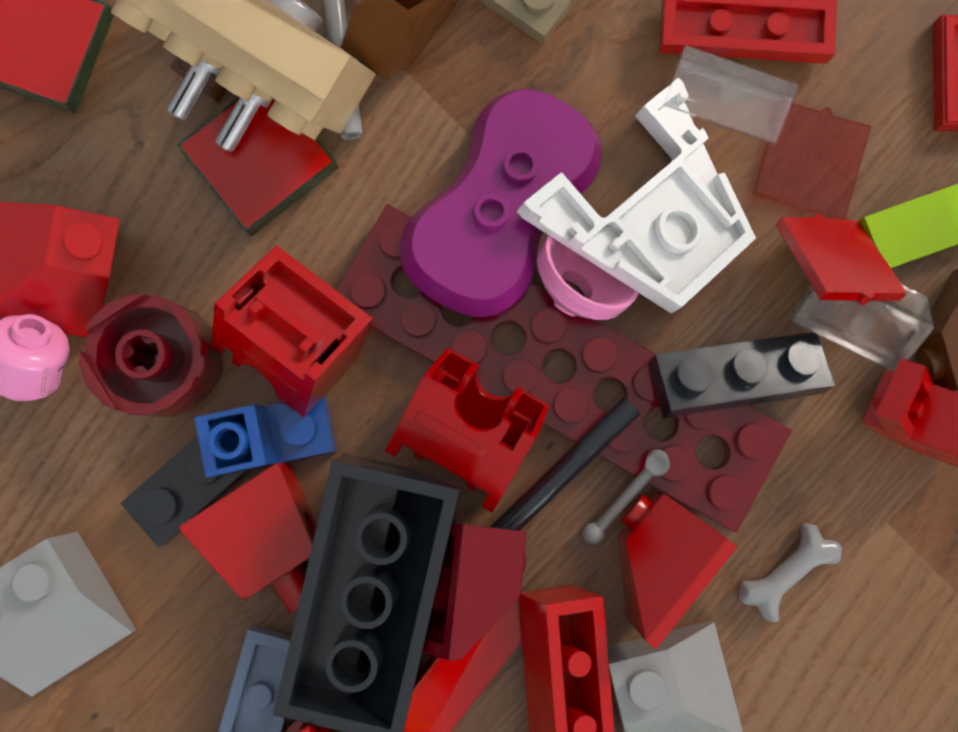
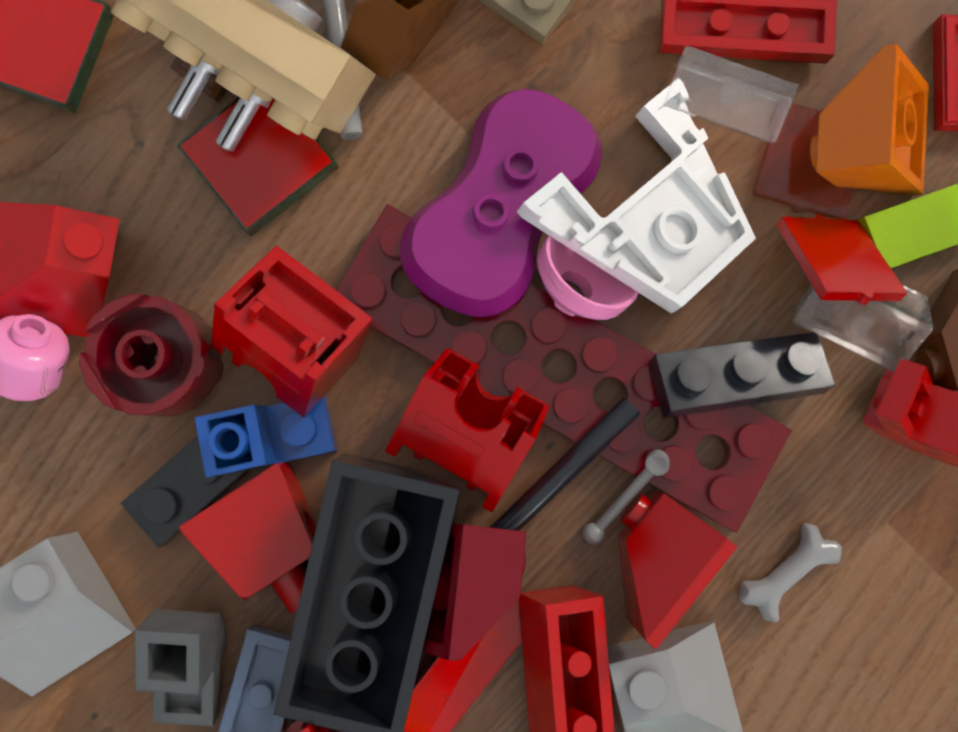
none -> dark grey brick [135,609,227,726]
none -> orange slope [810,43,929,196]

